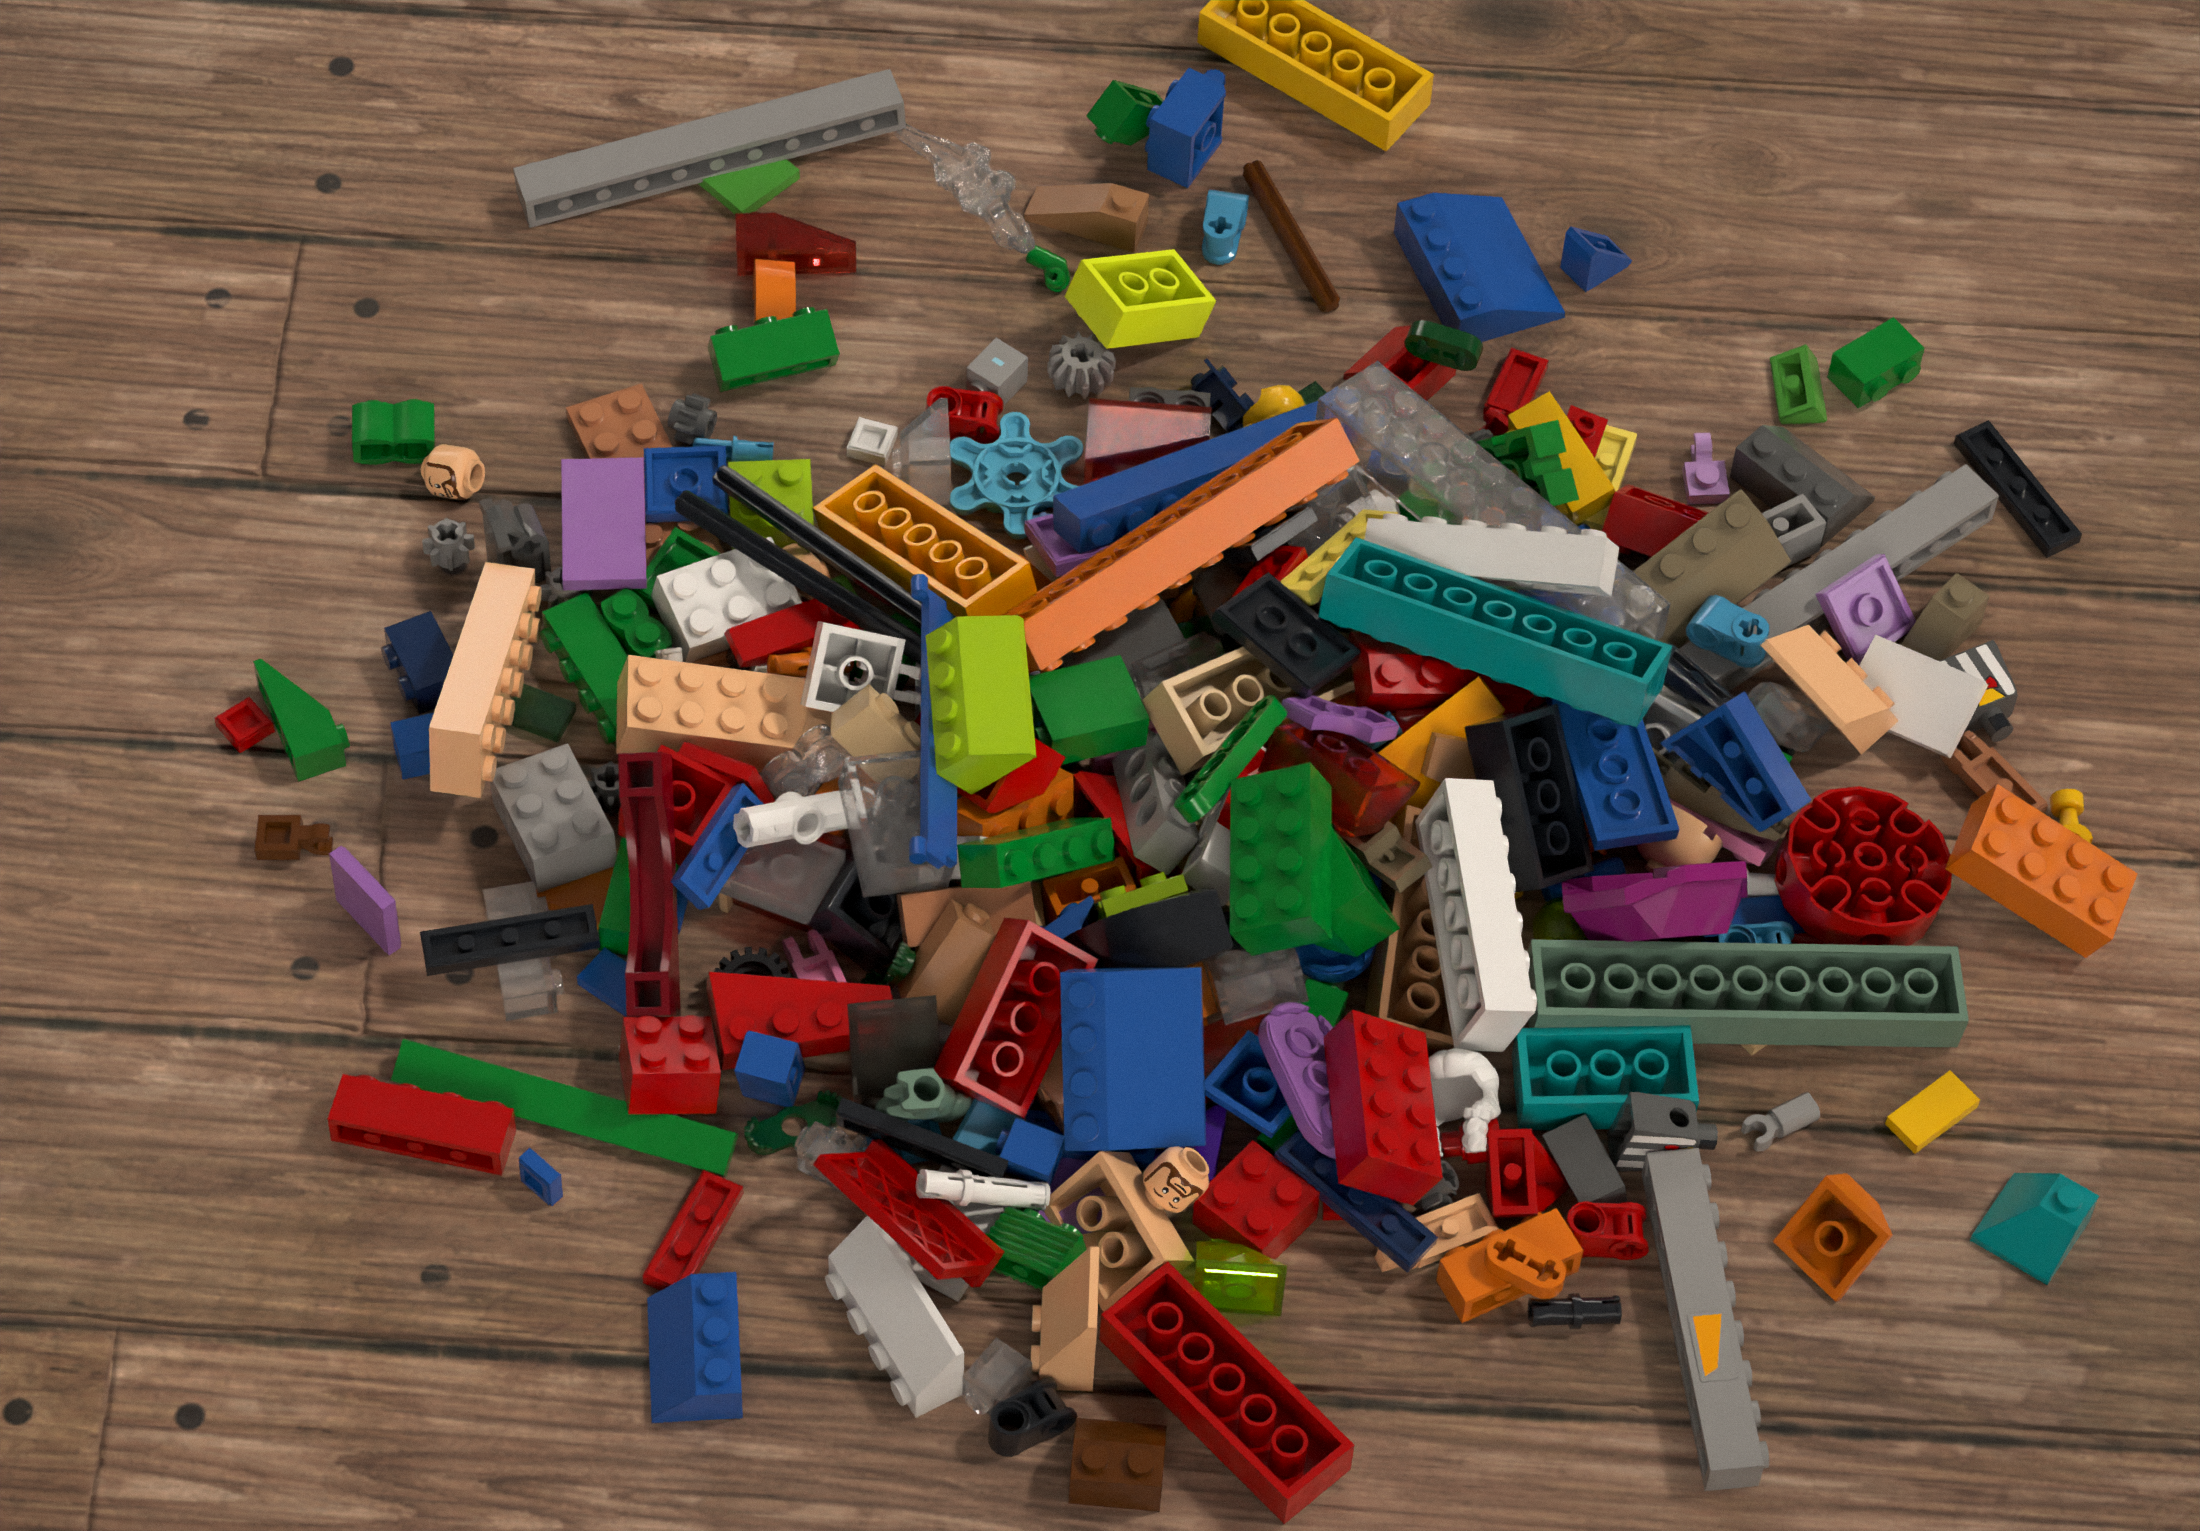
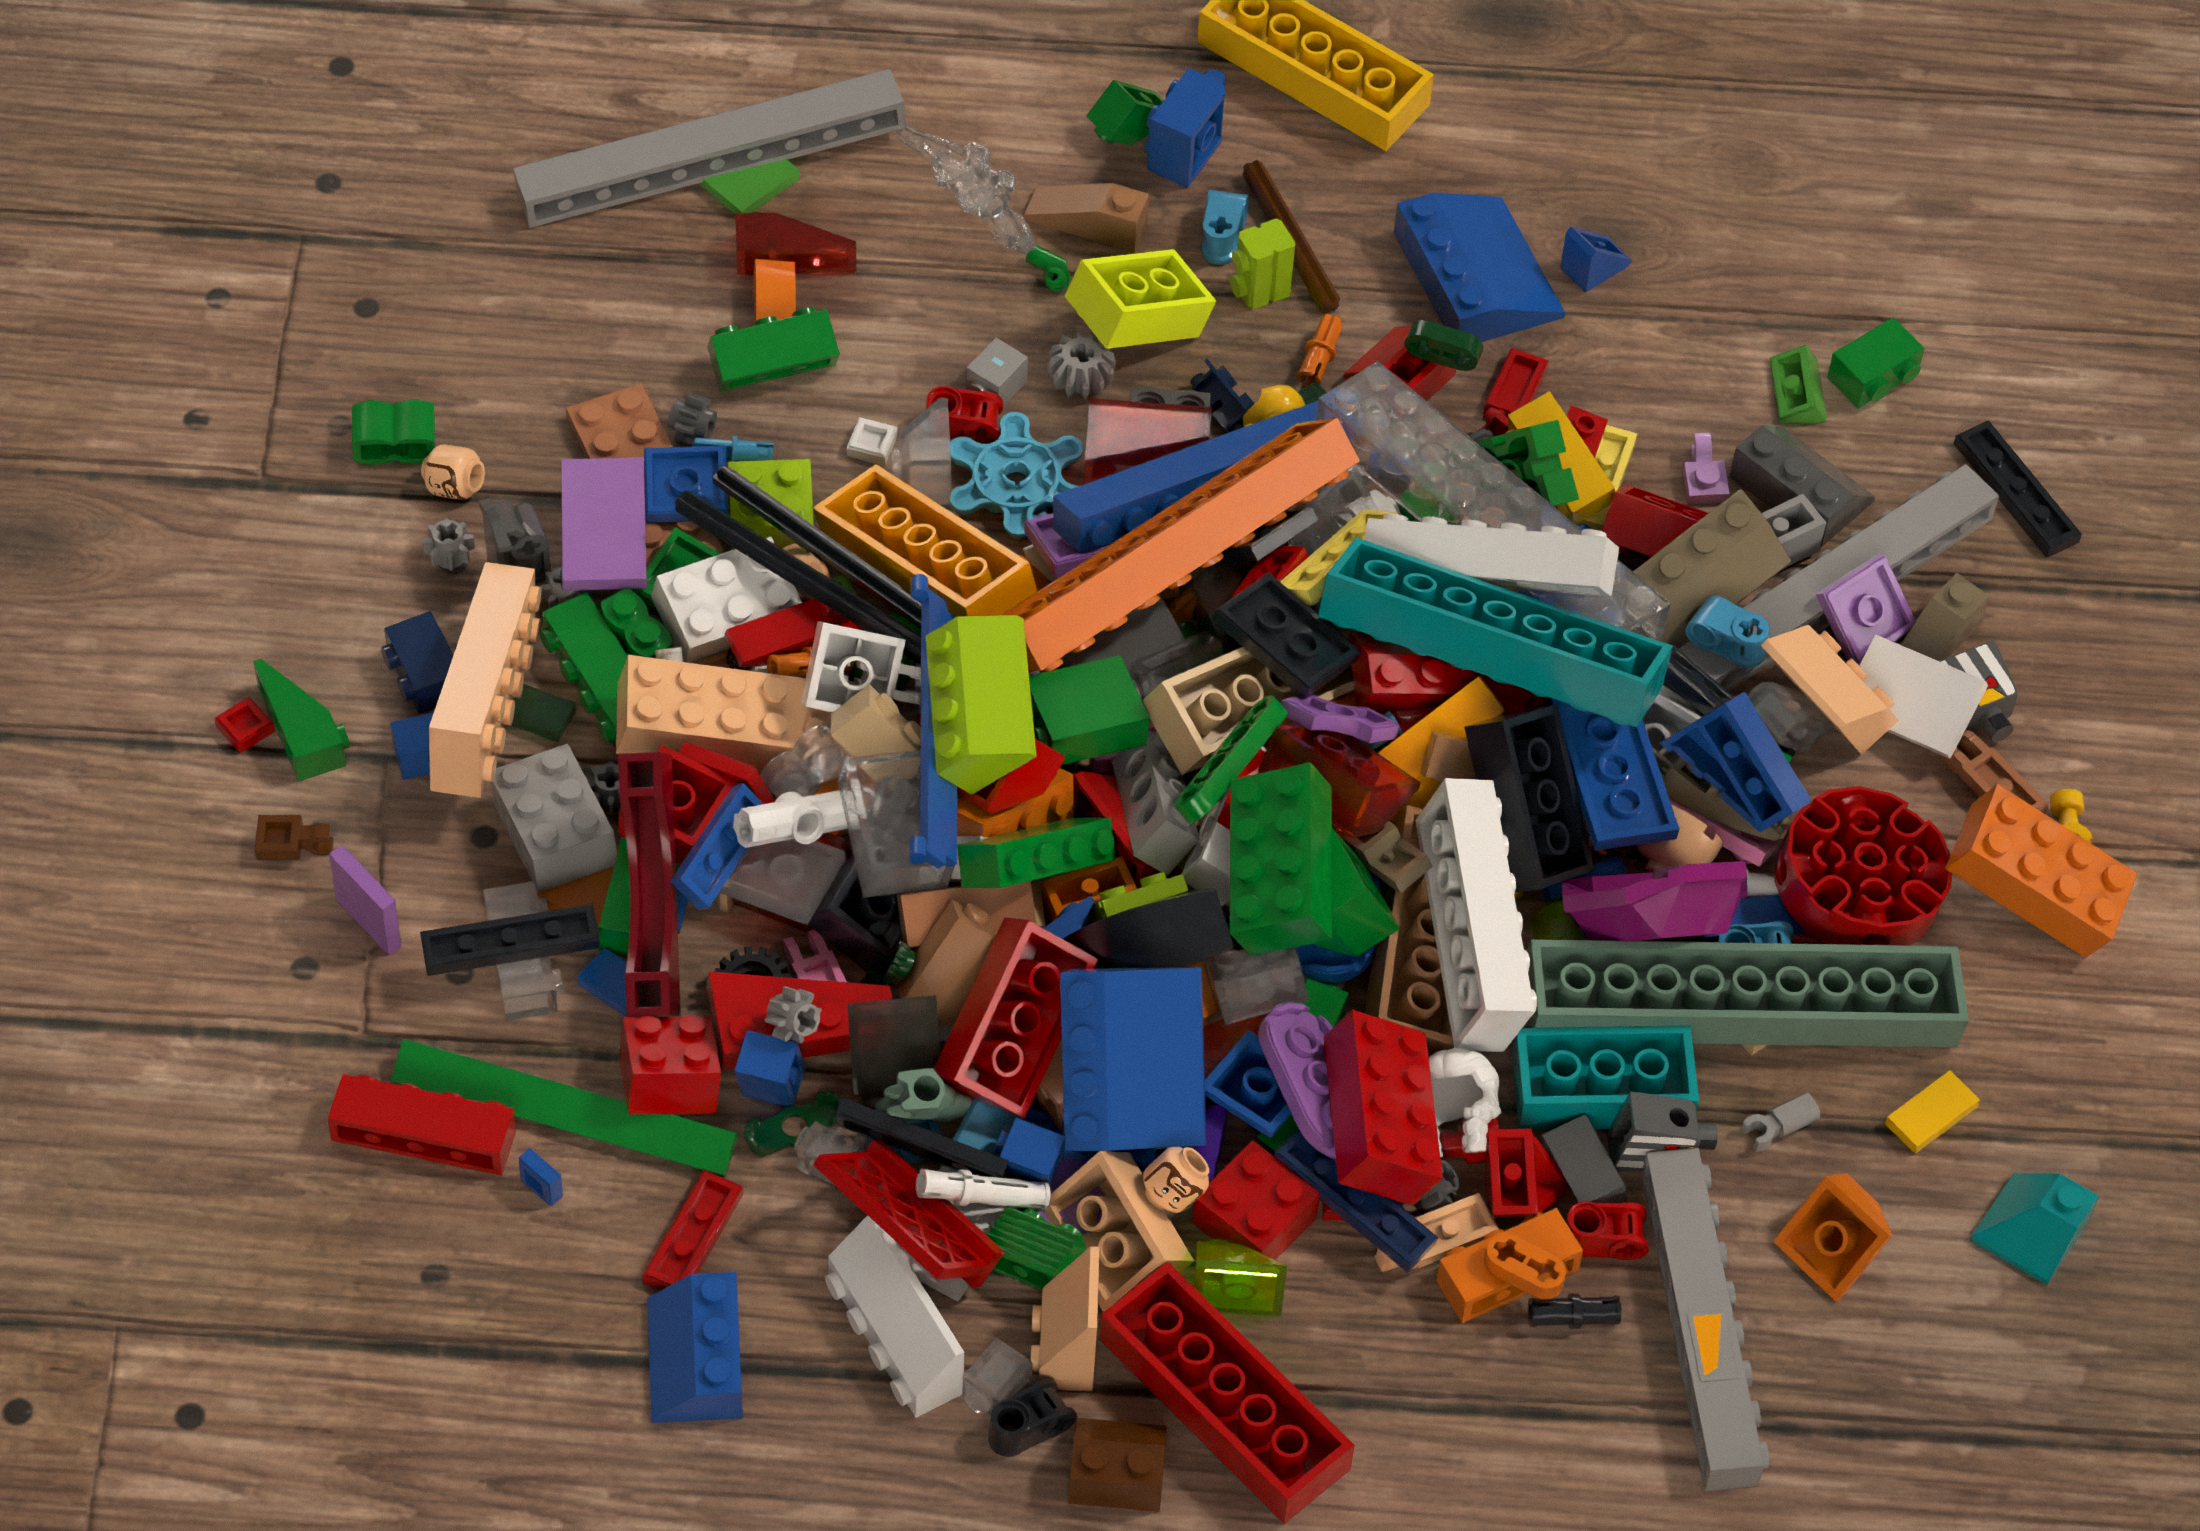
none -> light grey gear [765,986,822,1044]
none -> lime brick [1230,218,1295,310]
none -> orange axle [1296,314,1343,388]

